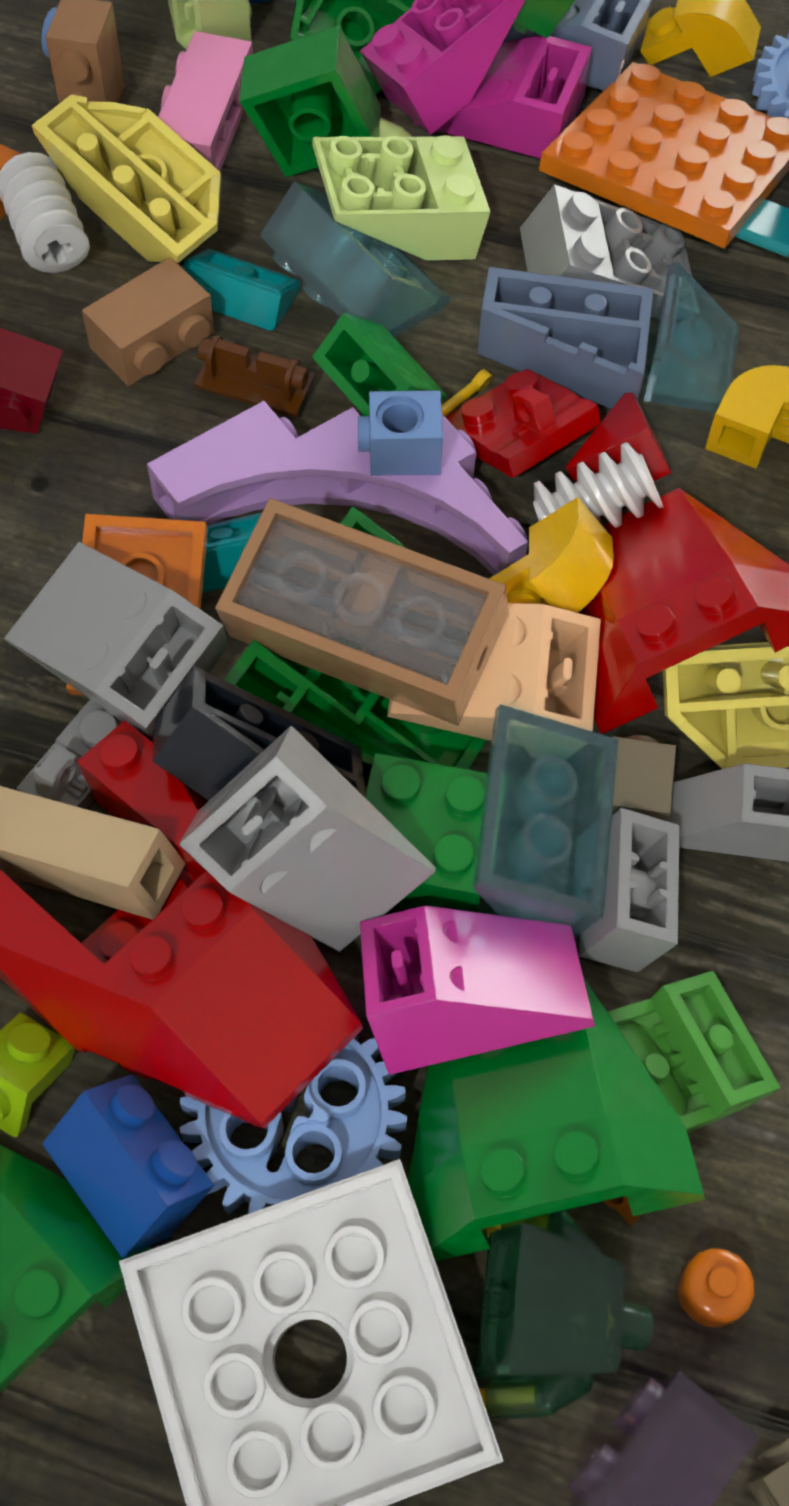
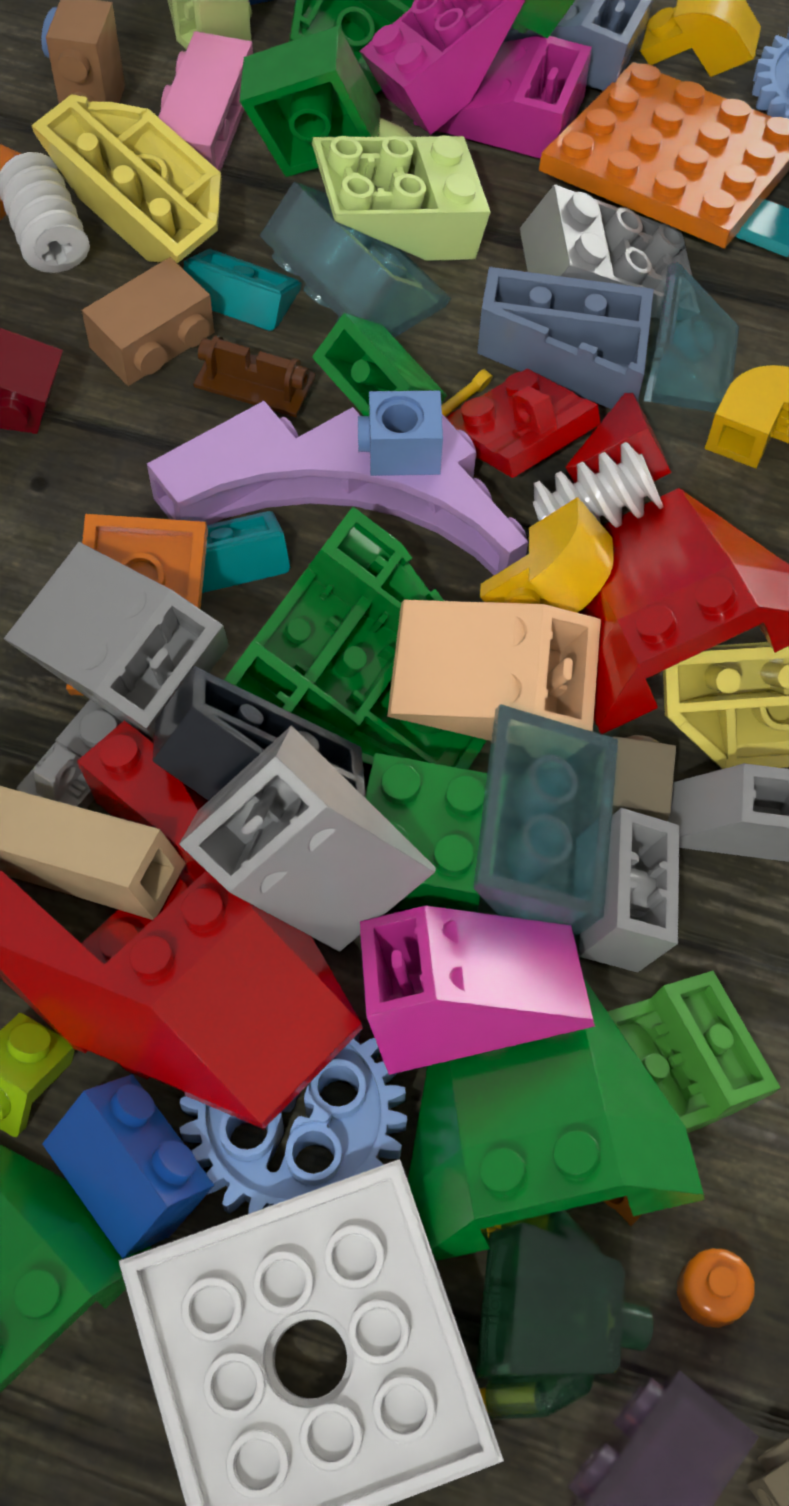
brick [215,498,508,726] -> none

